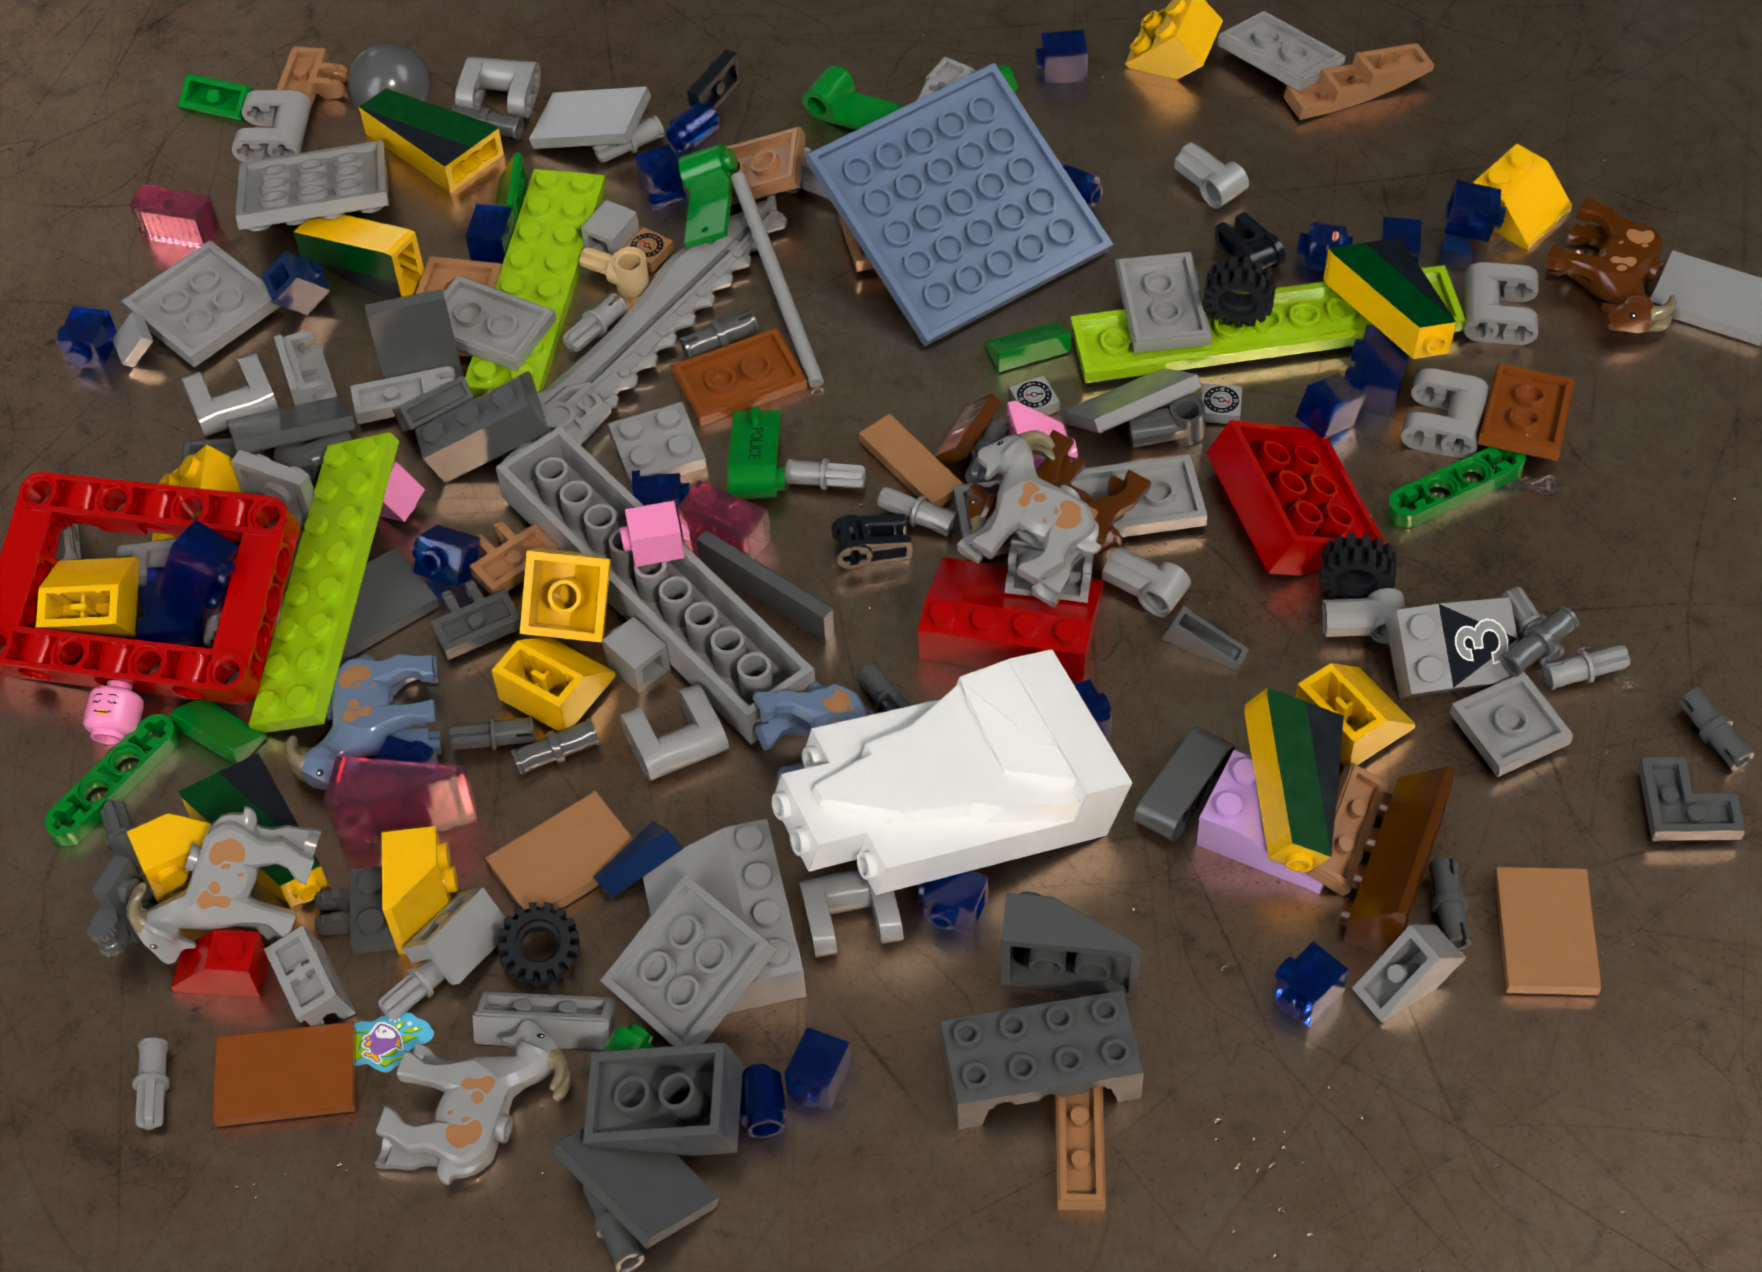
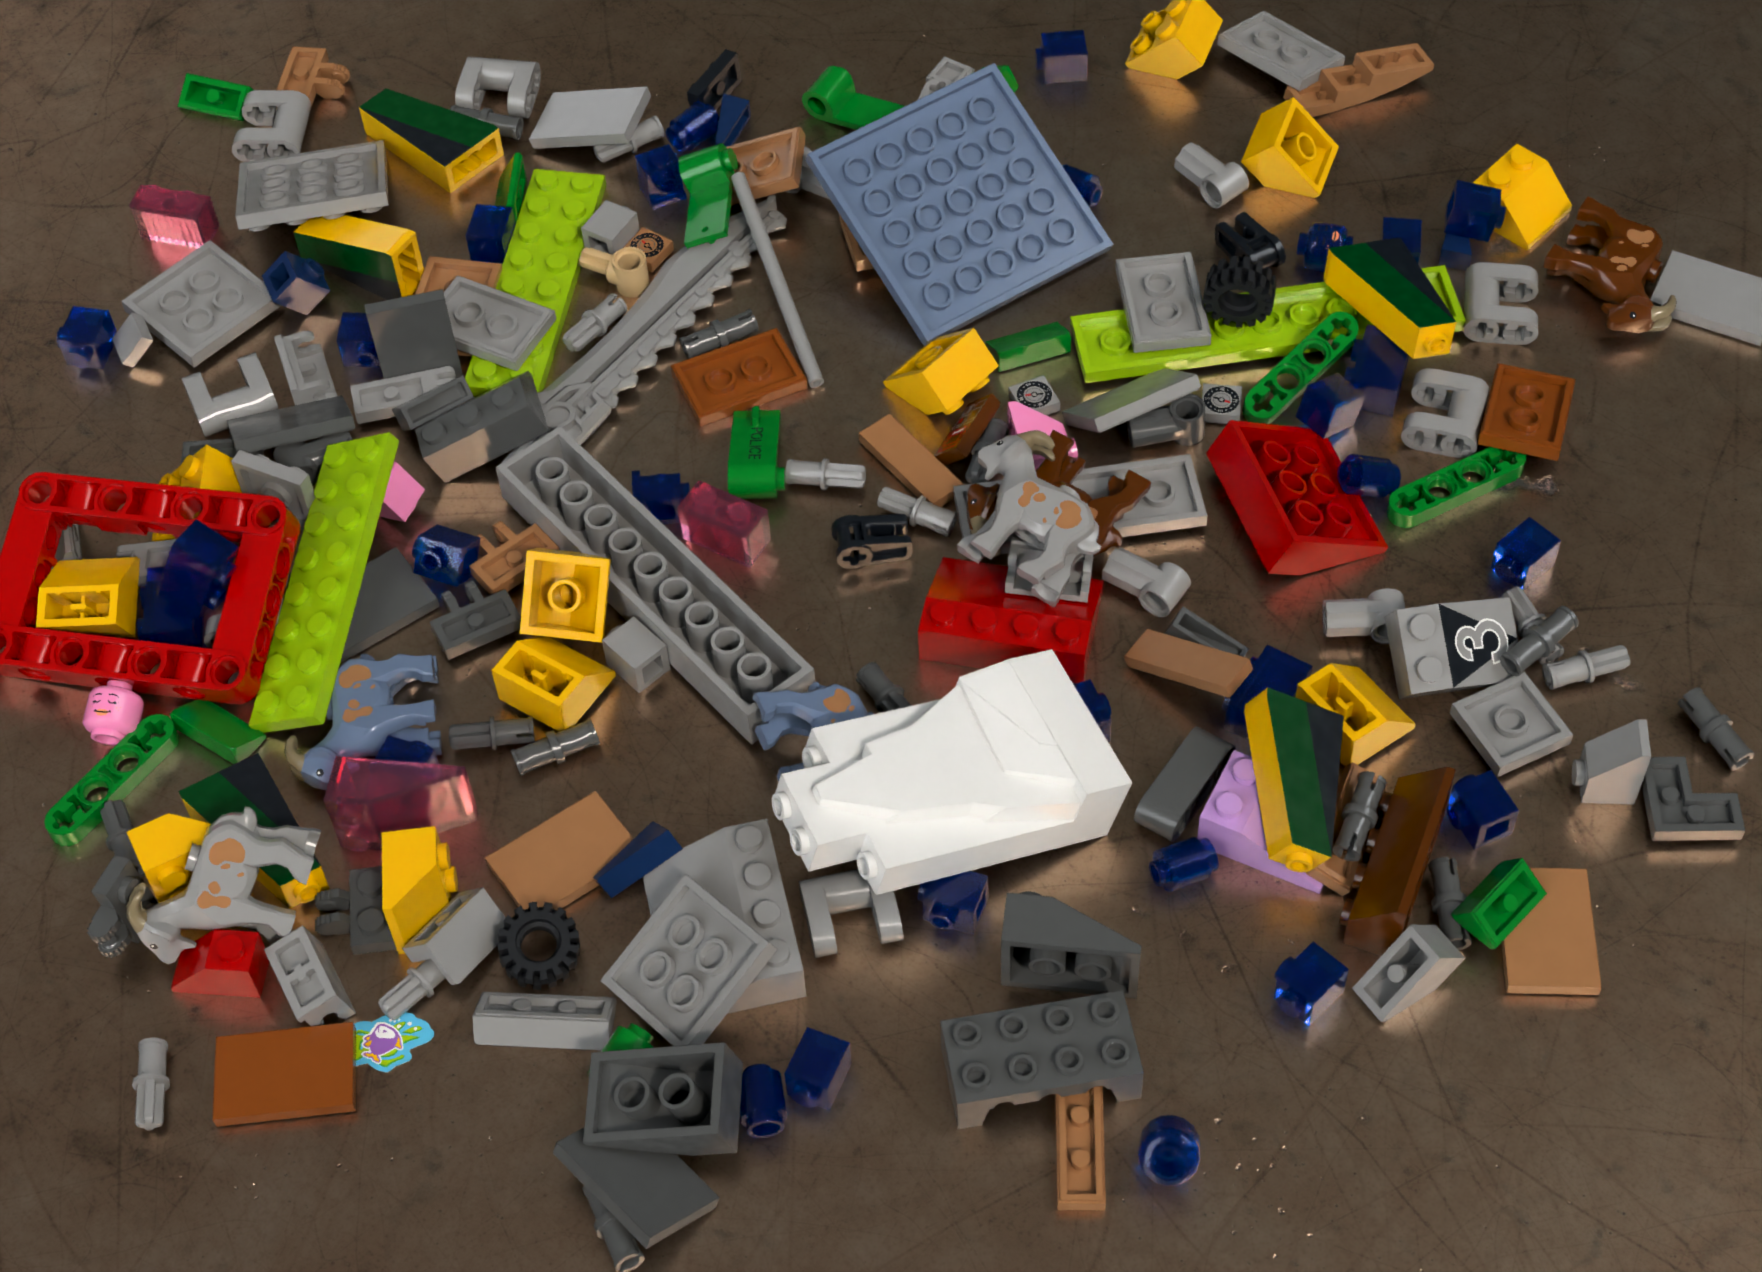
dark grey piece [347,43,432,108] -> none
light grey animal [375,1020,571,1185] -> none
light grey plate [607,402,707,490] -> none
light grey connector [619,683,729,782] -> none
bright pink brick [620,501,684,567] -> none
dark grey tile [697,530,835,643] -> none
black tyre [1319,533,1397,599] -> none
none -> clear blue brick [336,312,380,368]
none -> dark blue piece [715,93,751,147]
none -> yellow slope [883,328,999,415]
none -> medium nougat tile [1124,629,1253,698]
none -> clear blue head [1138,1115,1201,1186]
none -> clear blue brick [1149,837,1219,892]
none -> clear blue brick [1222,645,1313,740]
none -> yellow slope [1241,97,1339,198]
none -> green beam [1242,311,1359,424]
none -> dark grey pin [1332,771,1387,862]
none -> clear blue brick [1337,454,1401,498]
none -> clear blue brick [1446,770,1519,850]
none -> green slope [1451,858,1547,949]
none -> clear blue brick [1490,517,1561,591]
none -> light grey slope [1572,719,1651,805]

